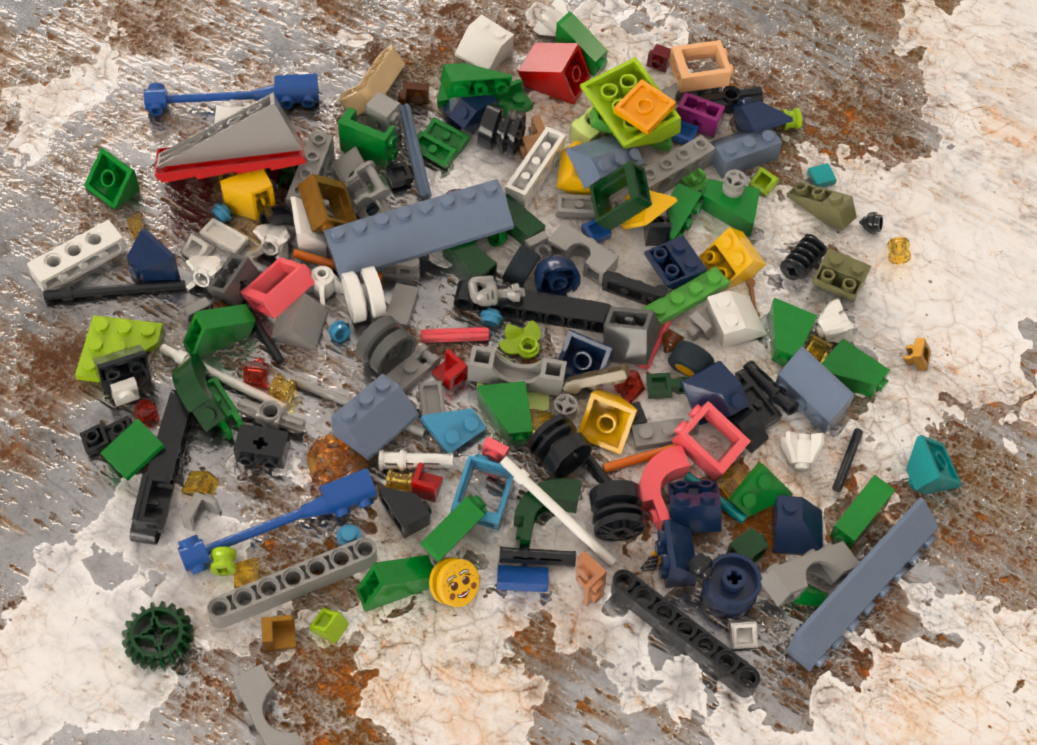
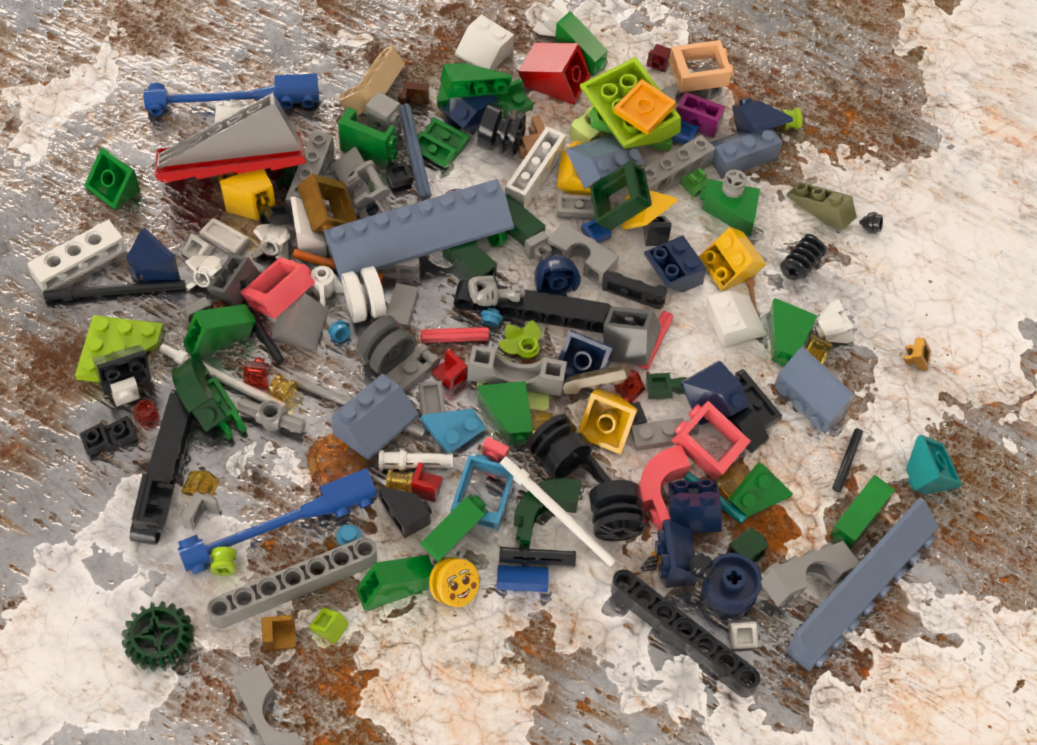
green slope [100,418,165,481] -> none
clear yellow slope [127,212,146,240] -> none
dark azure plate [211,203,232,223] -> none
black brick [233,424,291,469] -> none
clear yellow slope [234,557,261,588] -> none
black wheel [502,245,540,288] -> none
light grey wheel [553,394,578,422] -> none
nougat bracket [575,551,607,606] -> none
orange bar [602,438,694,473] -> none
bright green plate [642,267,730,326] -> none
reddish brown plate [662,329,685,353] -> none
green slope [666,183,703,241] -> none
black wheel [668,340,715,377] -> none
light grey tile [686,311,715,341] -> none
black piece [697,86,763,114] -> none
black pin [743,360,799,415] -> none
lime slope [748,167,780,196] -> none
dark blue slope [772,495,823,556] -> none
white brick [781,431,824,470] -> none
green cone [793,583,829,607] -> none
teal tile [807,163,837,187] -> none
olive slope [812,248,871,301] -> none
green slope [821,339,890,397] -> none
clear yellow wheel [887,237,911,264] -> none

